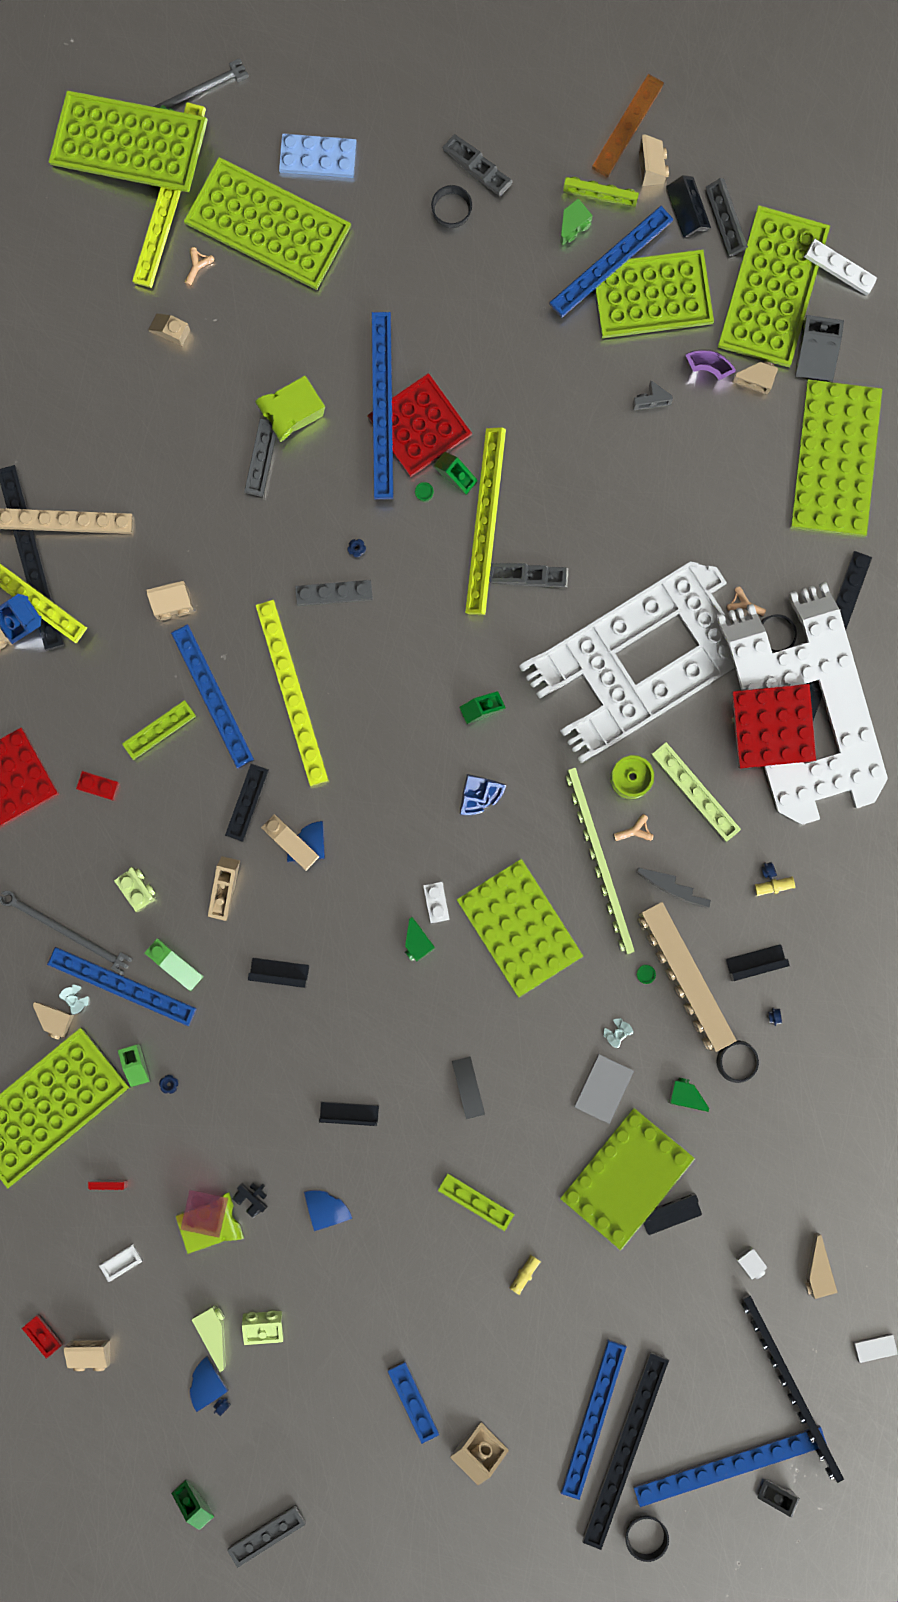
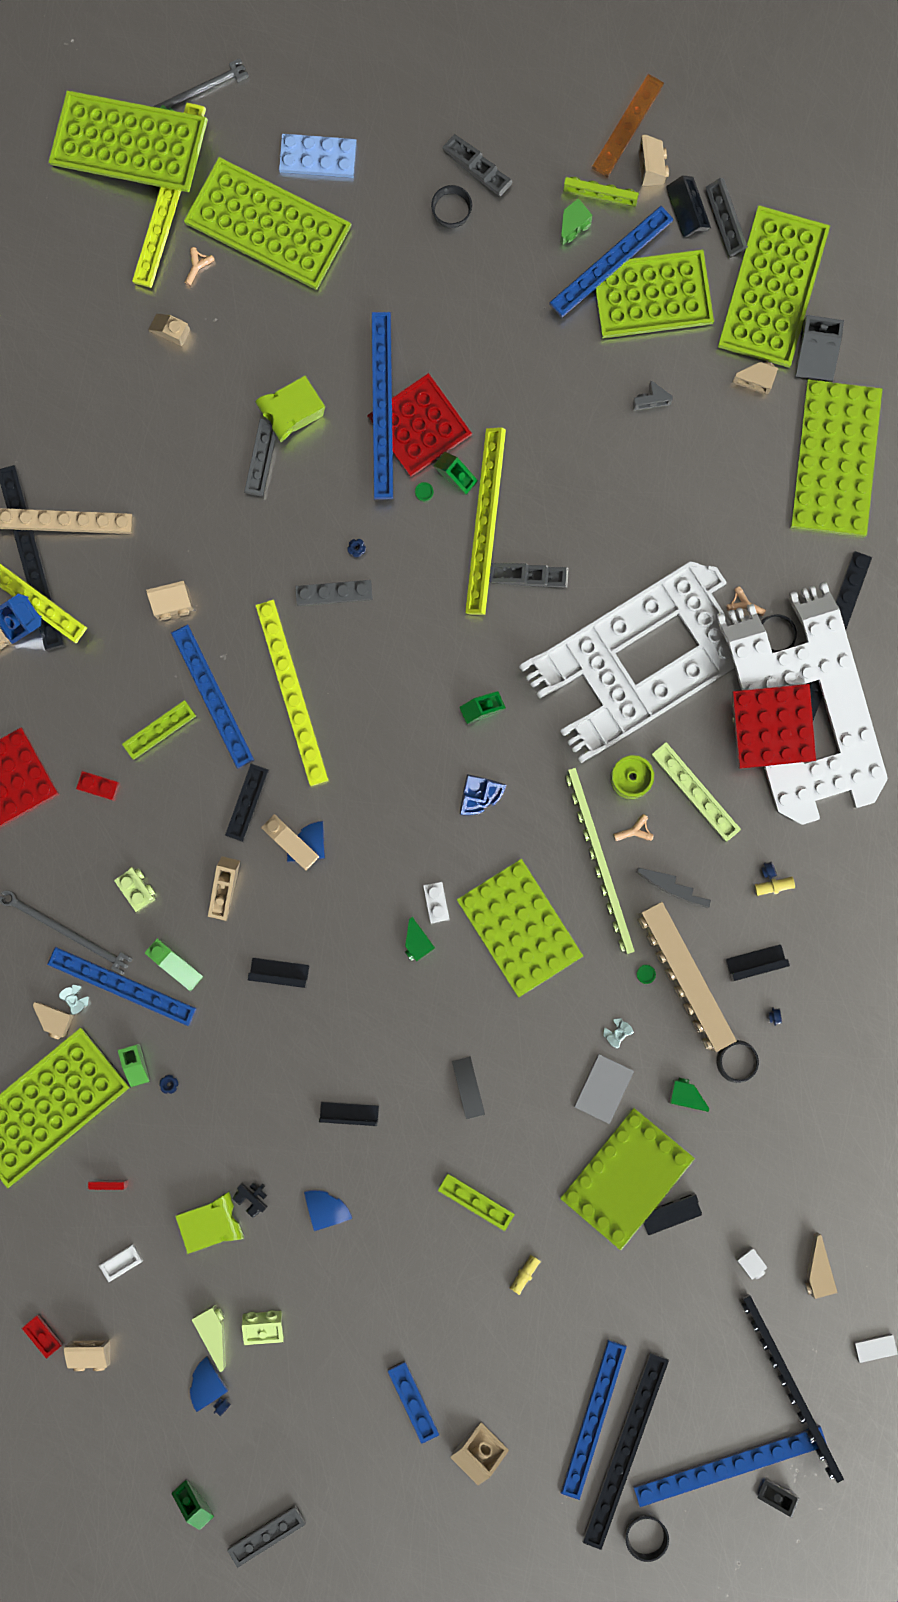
clear pink plate [180,1190,228,1238] -> none
medium lavender brick [685,349,736,380] -> none
white plate [804,239,877,296] -> none

